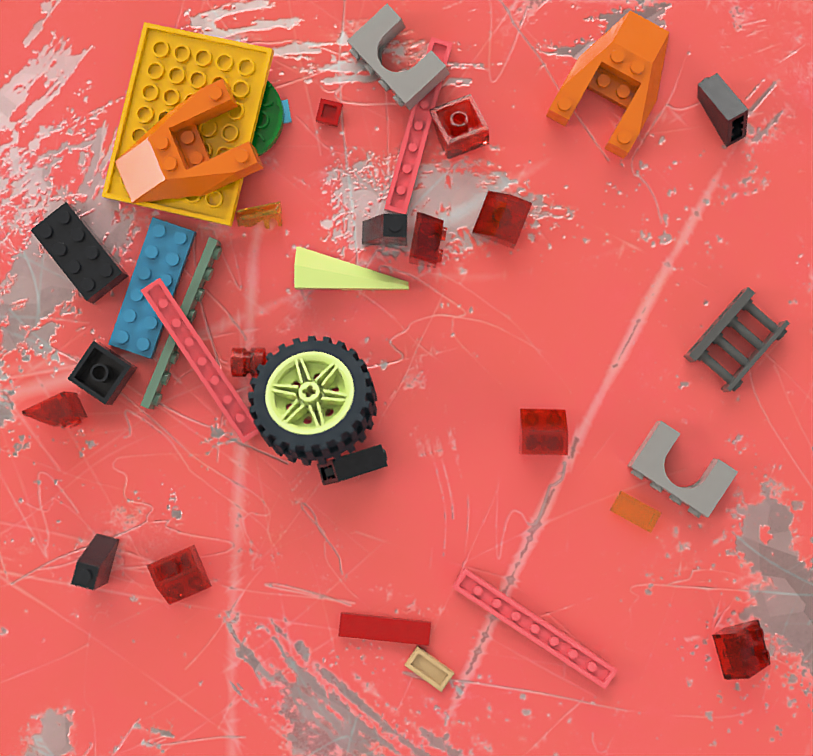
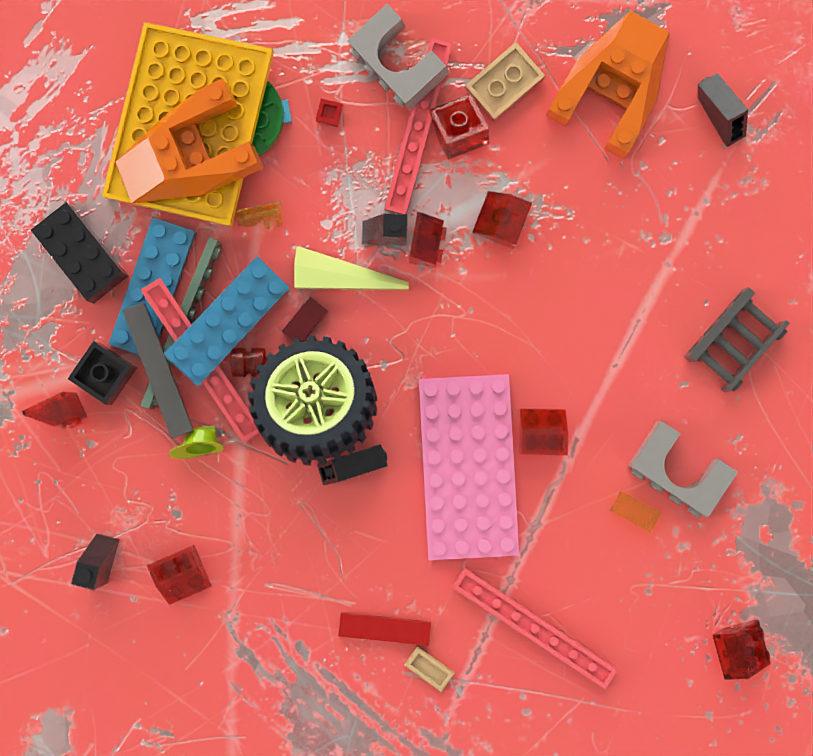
none -> dark grey tile [122,302,194,439]
none -> dark azure plate [163,256,290,386]
none -> lime piece [169,426,224,459]
none -> dark red tile [282,297,328,342]
none -> bright pink plate [419,374,519,560]
none -> tan plate [465,42,545,121]

